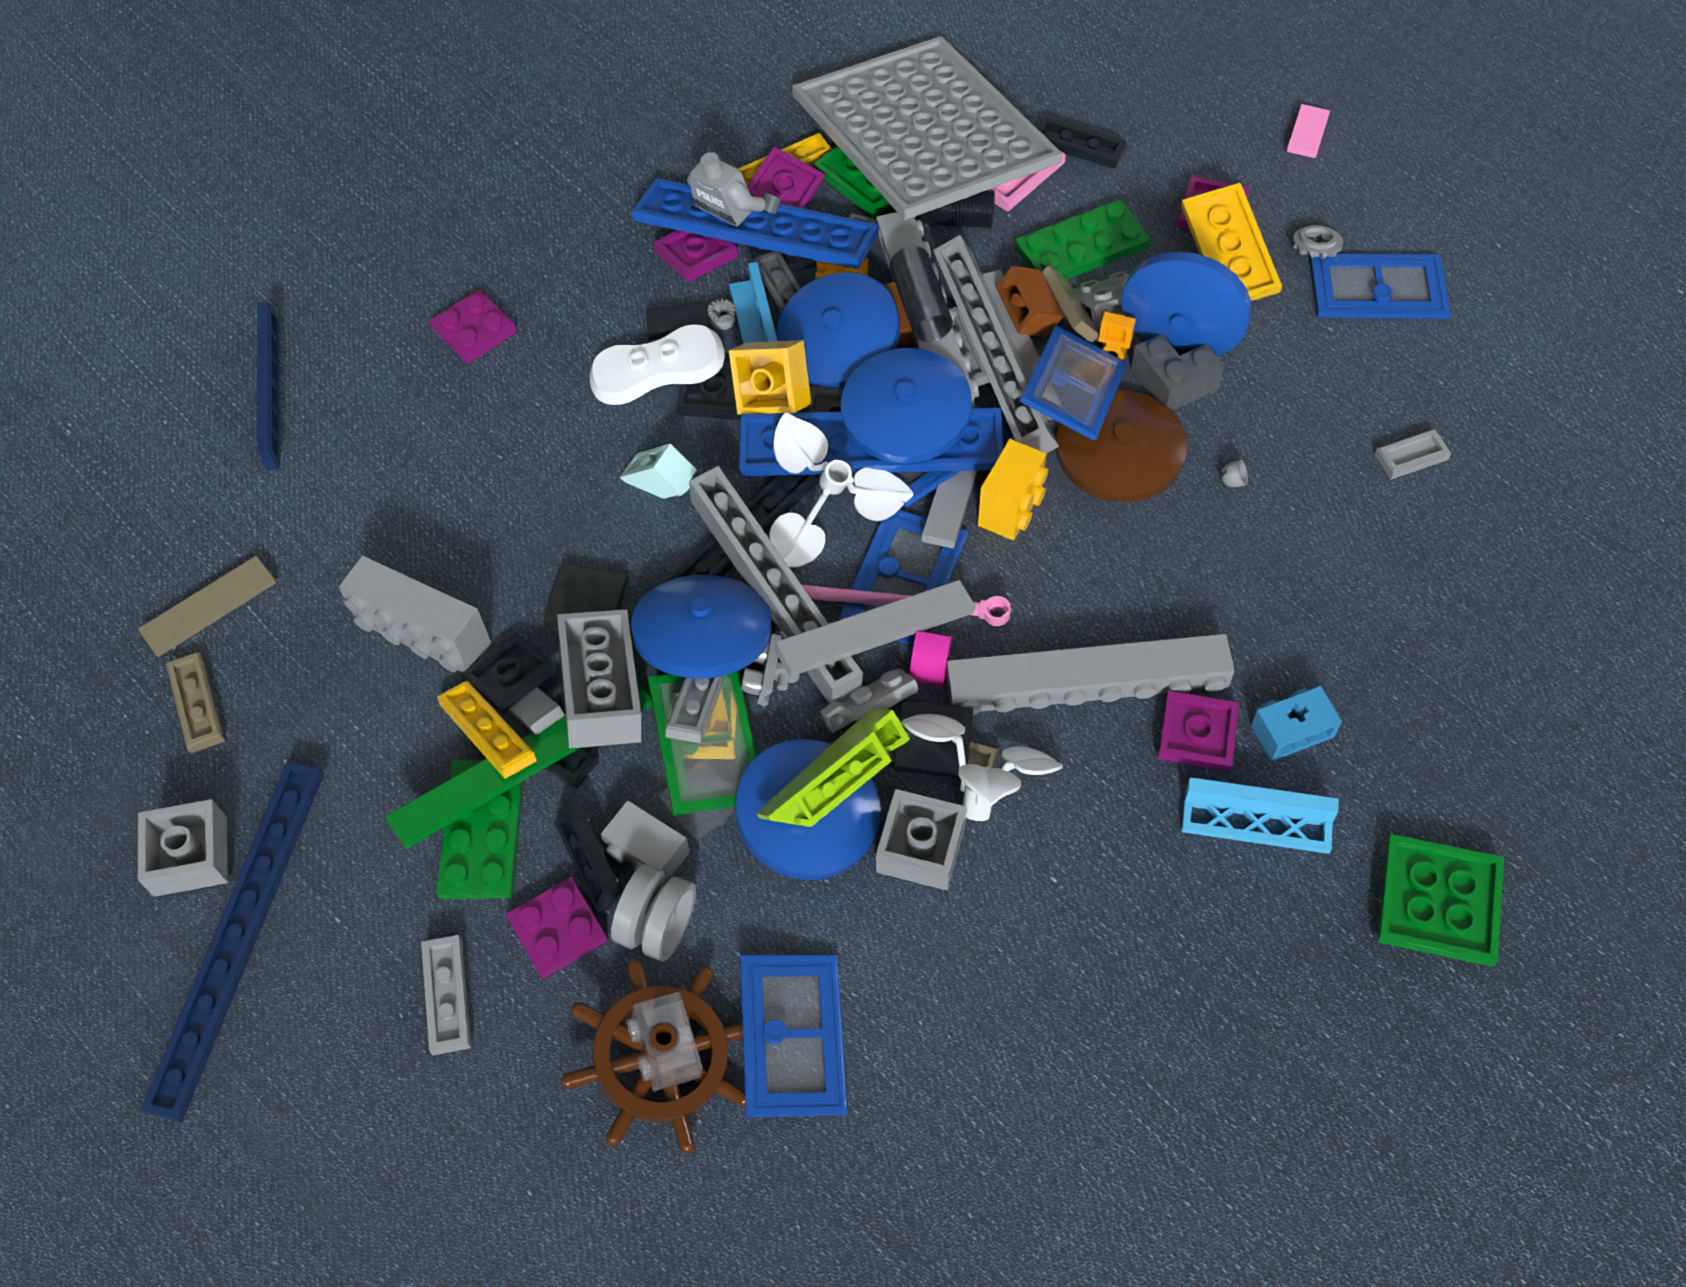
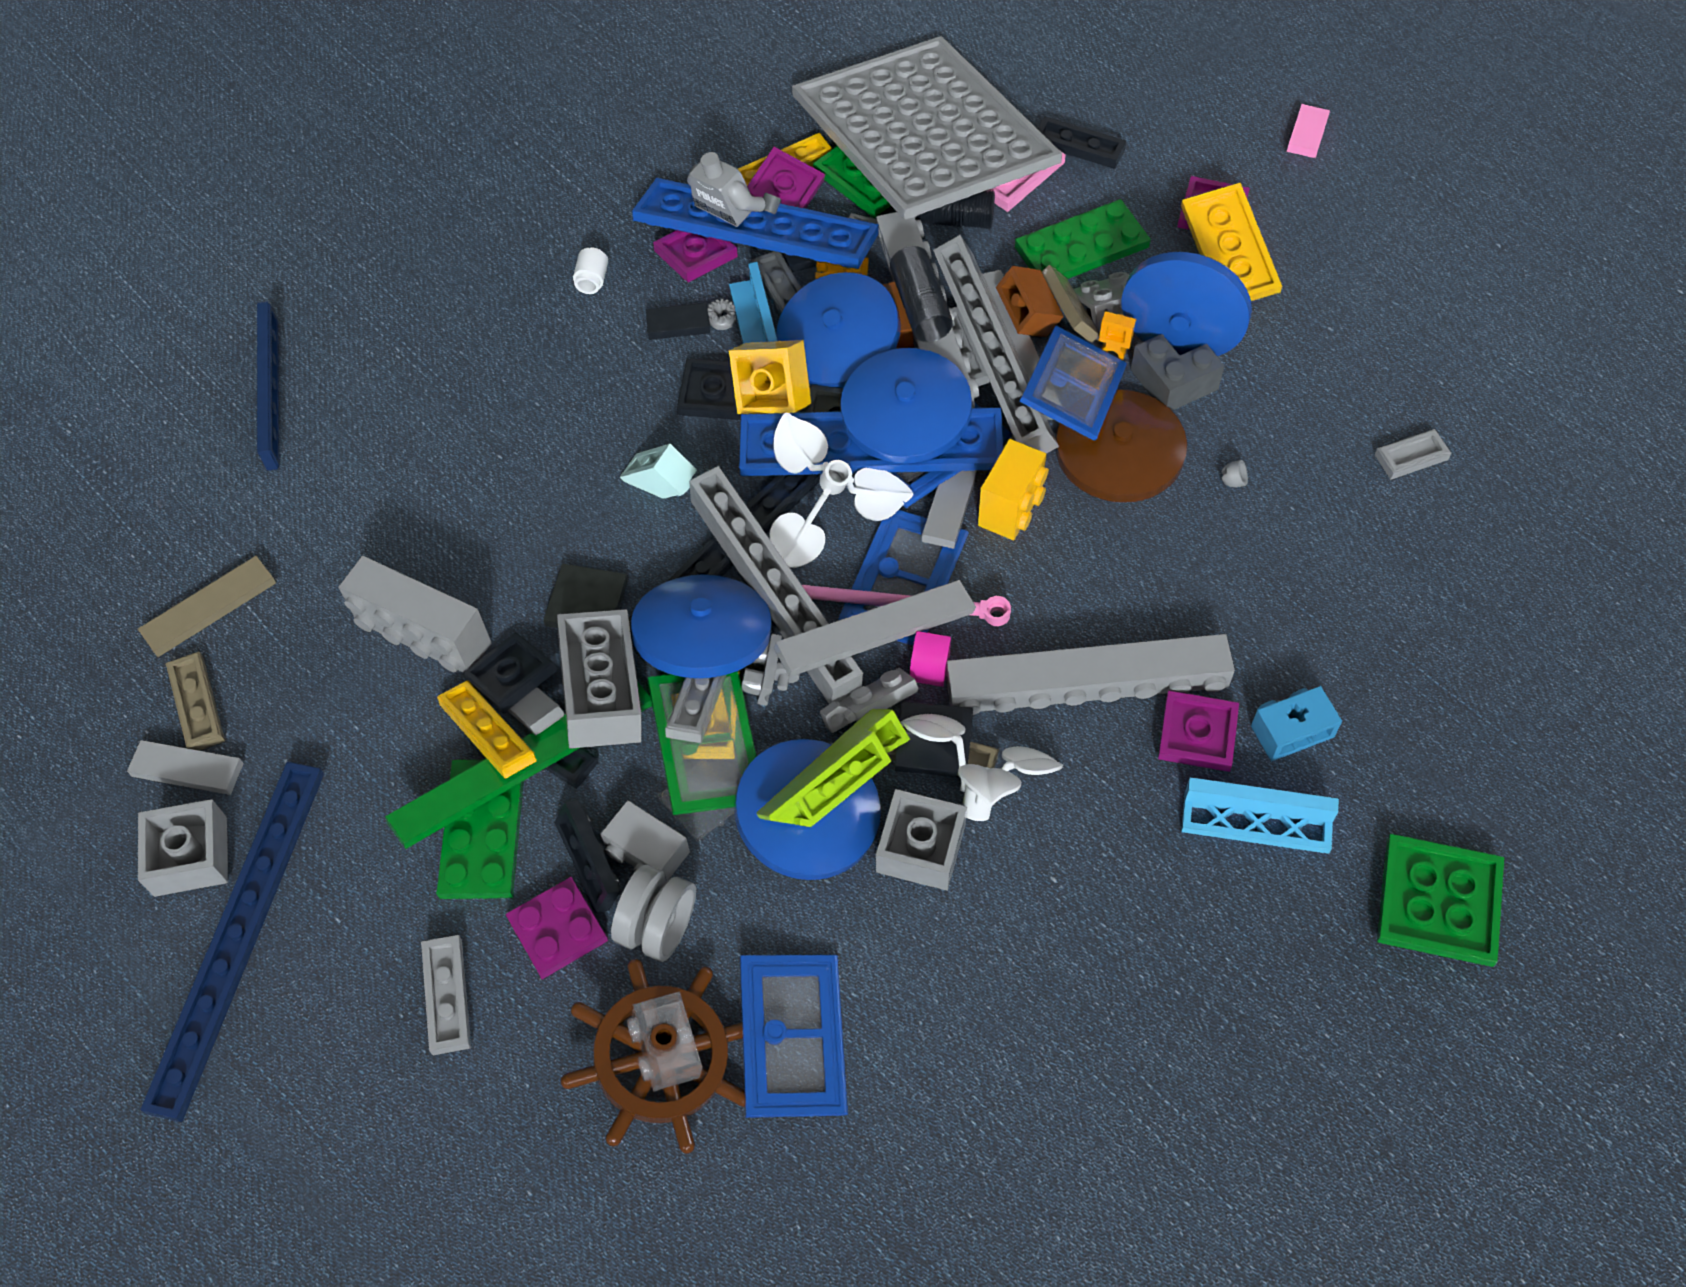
magenta plate [429,289,517,365] -> none
white plate [589,325,725,405] -> none
light grey gear [1293,225,1343,259] -> none
blue door [1310,253,1451,319] -> none
none -> light grey tile [127,740,244,795]
none -> white brick [573,247,608,294]

